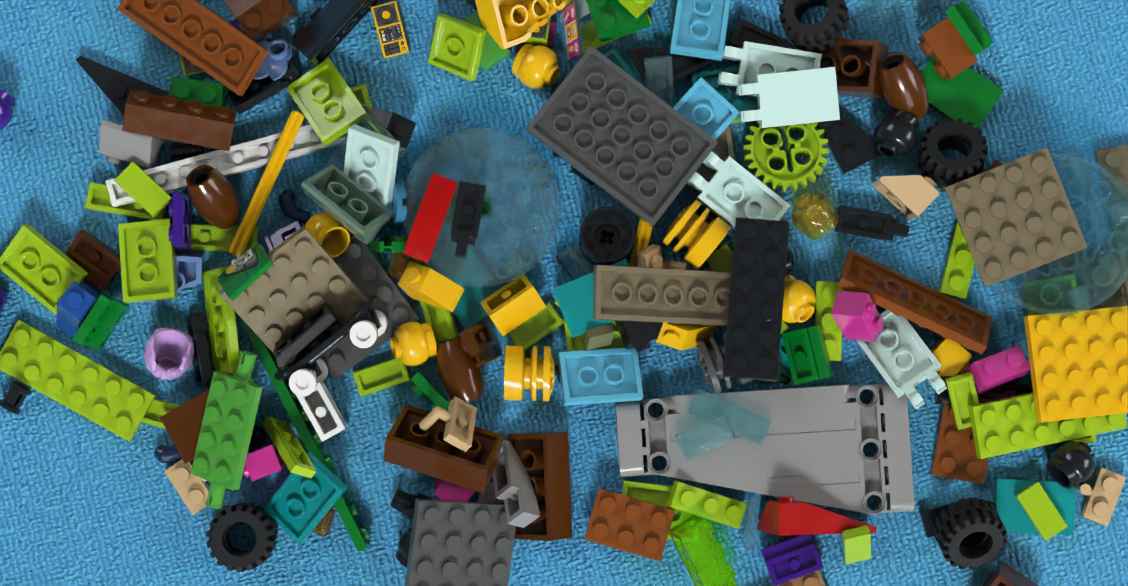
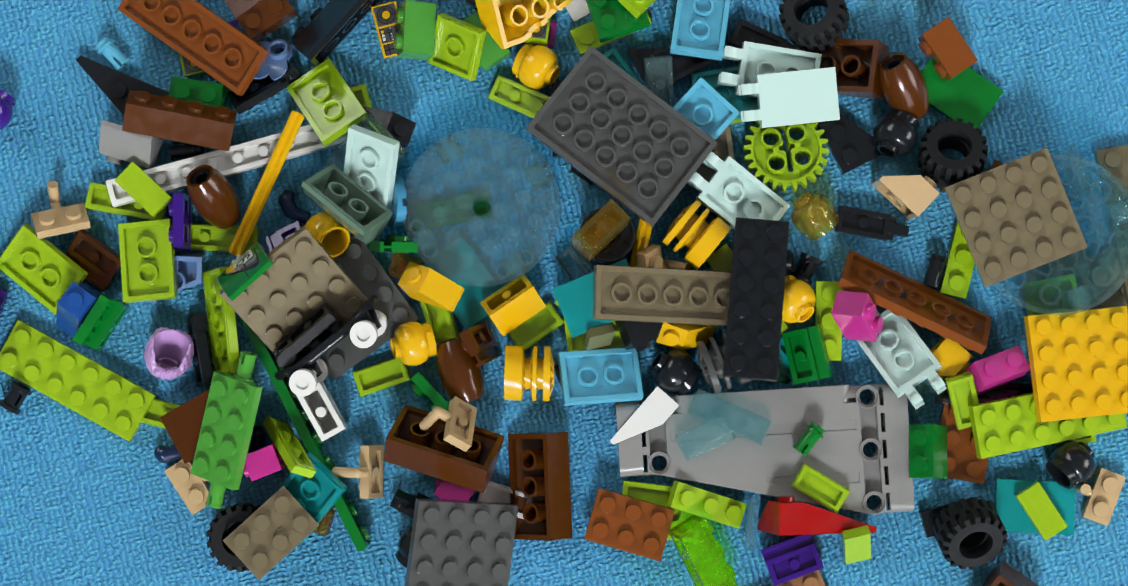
red slope [403,173,458,263] -> none
black hinge [451,181,486,258] -> none
light grey slope [492,440,540,528] -> none
piece [558,2,588,64] -> none
green slope [945,0,994,55] -> none
none -> tan plate [31,180,91,239]
none -> medium azure pin [96,37,130,71]
none -> dark tan plate [223,486,319,580]
none -> tan plate [332,444,384,499]
none -> bright green brick [394,0,437,61]
none -> lime tile [488,74,550,118]
none -> clear yellow brick [571,199,631,262]
none -> white sticker [610,386,679,445]
none -> black piece [651,348,700,395]
none -> black bush [790,252,823,286]
none -> lime tile [791,463,850,513]
none -> green pin [793,421,825,457]
none -> green brick [909,424,948,479]
none -> black pin [922,253,948,288]

